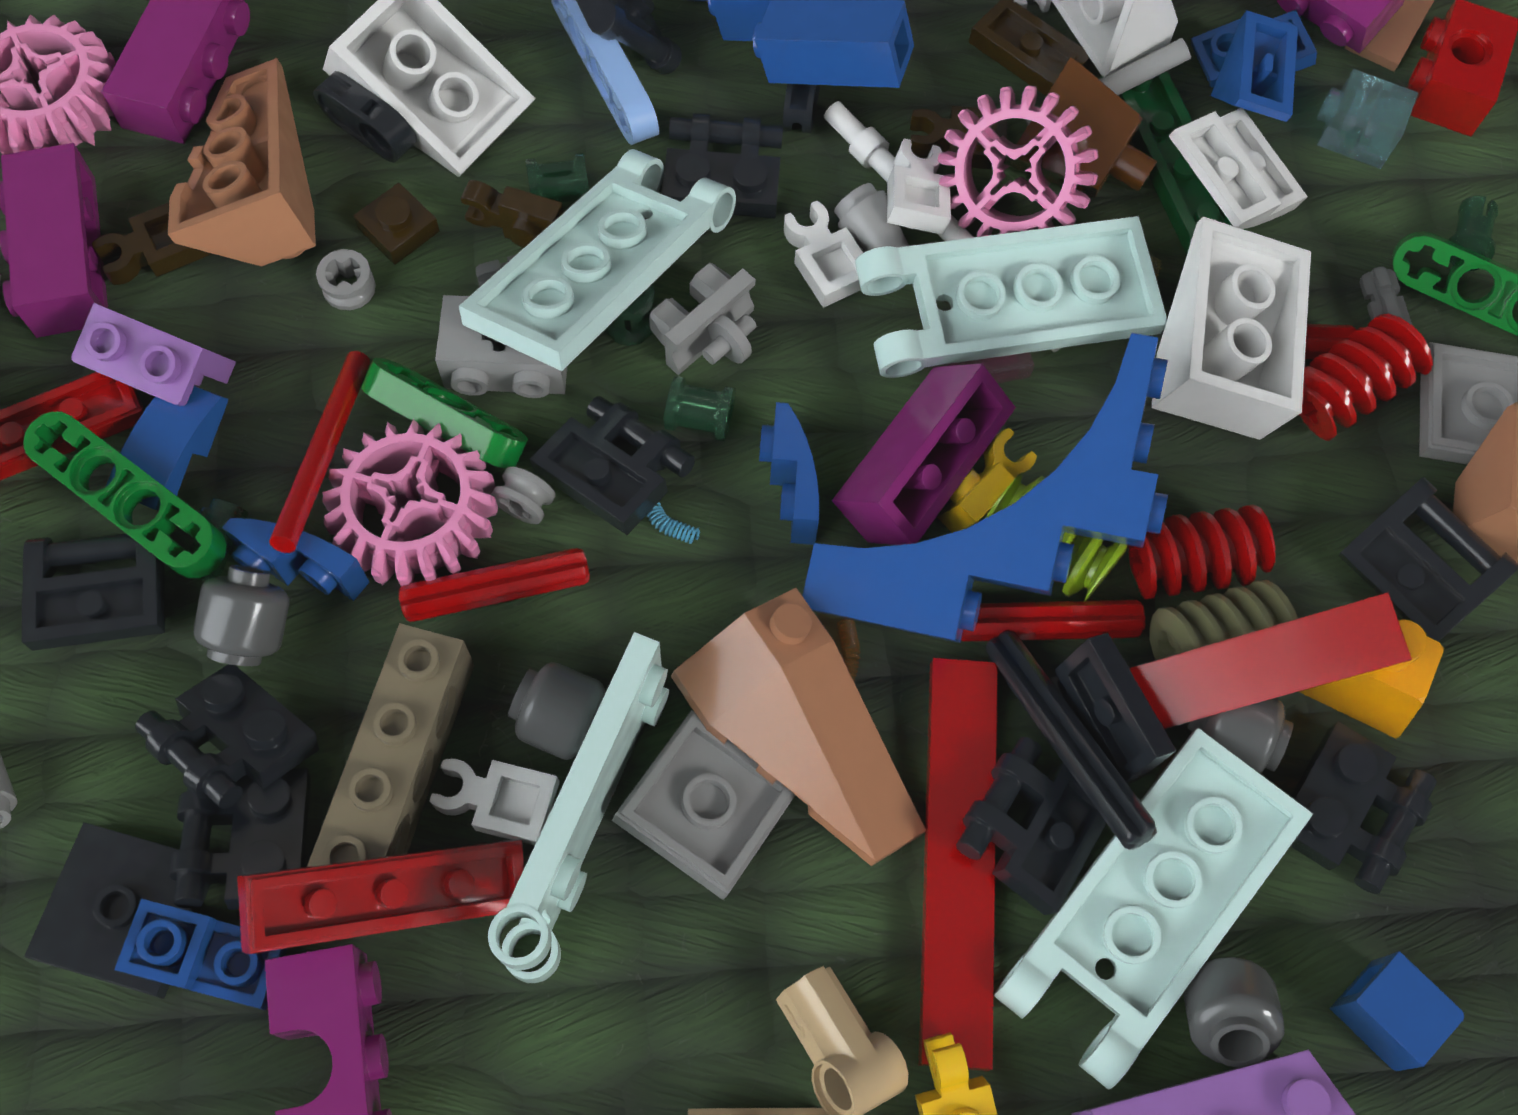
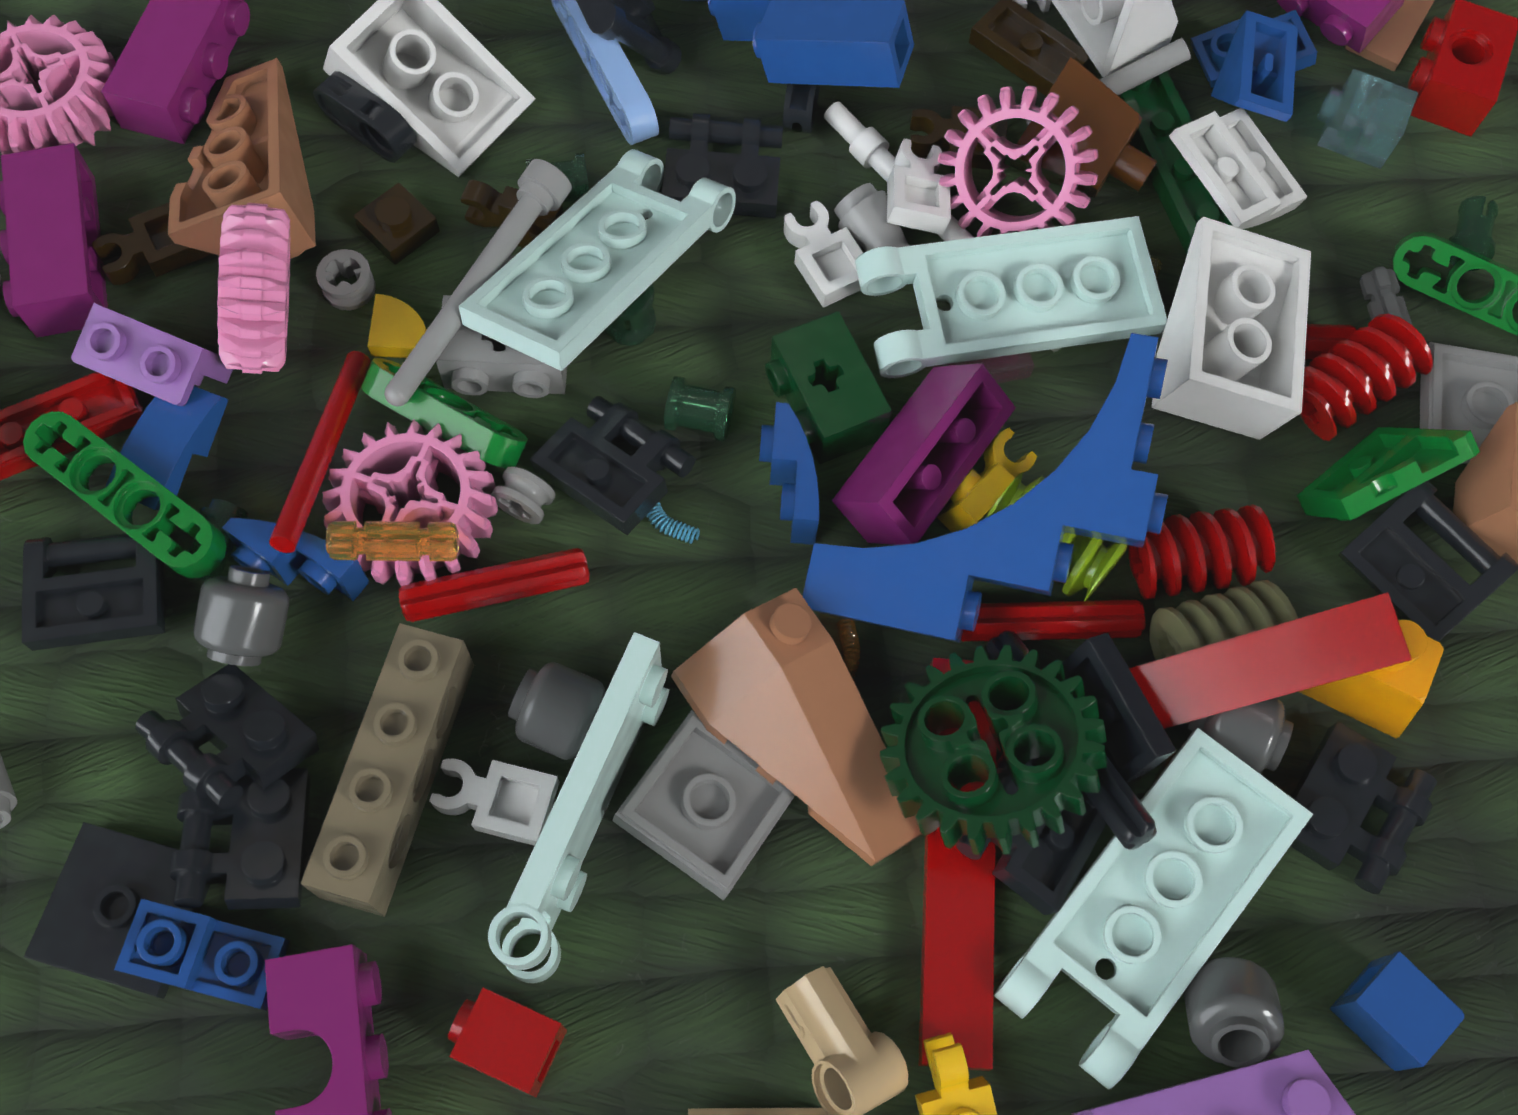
red tile [237,840,524,954] -> none
light grey hips [649,263,757,375] -> none
none -> bright pink gear [217,203,291,374]
none -> clear yellow axle [325,521,460,561]
none -> yellow tile [368,294,427,358]
none -> light grey piece [385,159,572,406]
none -> red brick [448,987,567,1098]
none -> dark green brick [765,311,892,464]
none -> dark green gear [880,645,1107,855]
none -> green wing [1296,427,1480,521]

